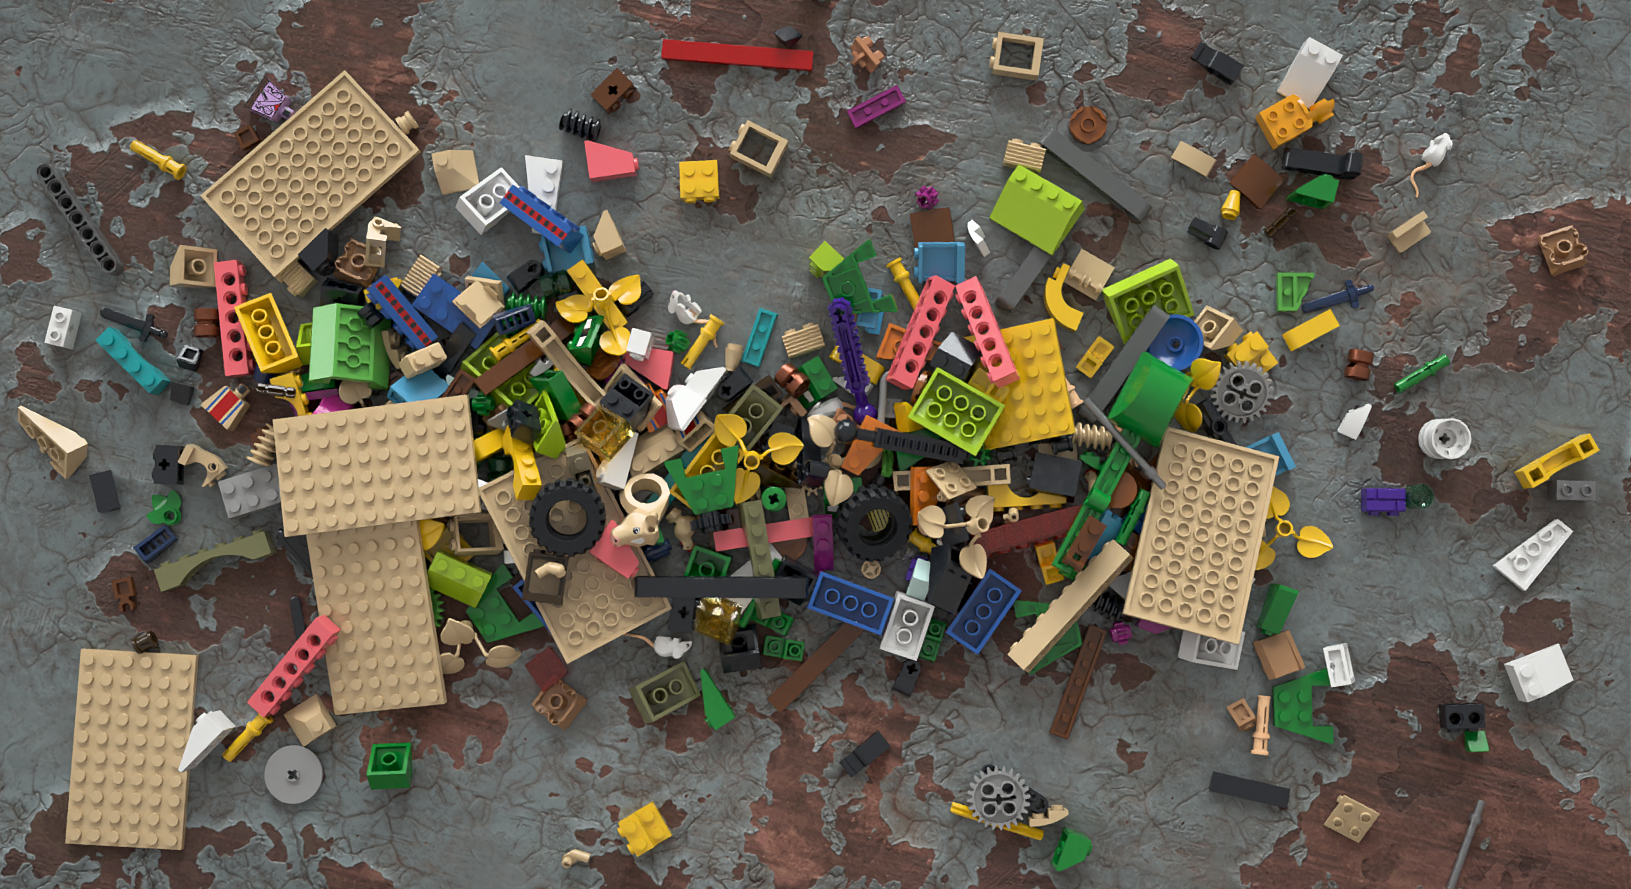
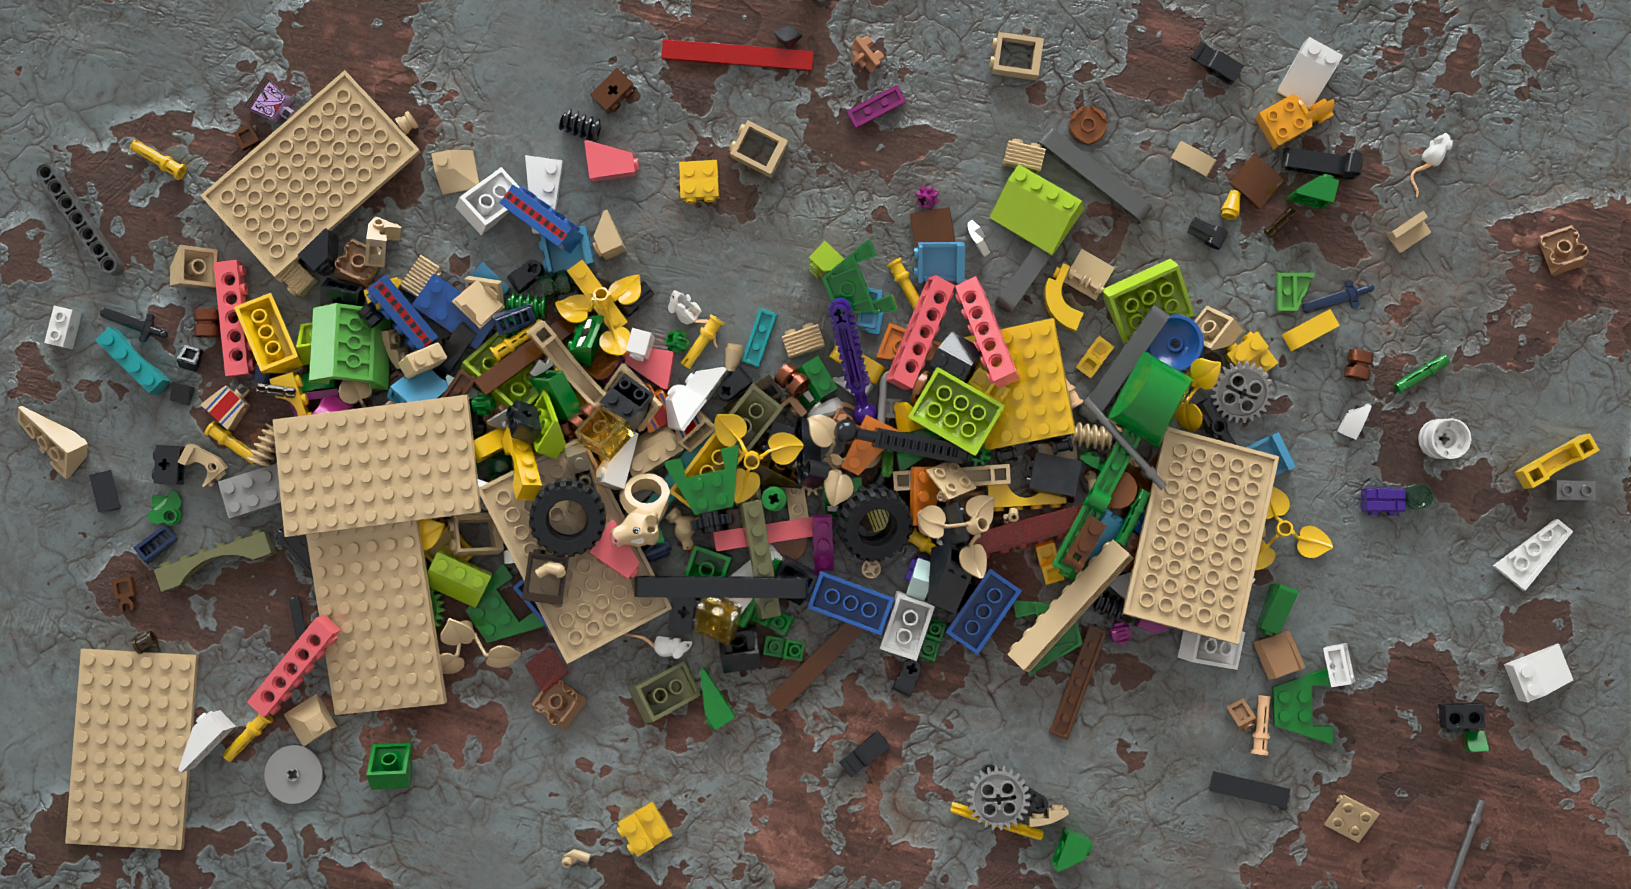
none -> yellow pin [204,420,256,466]

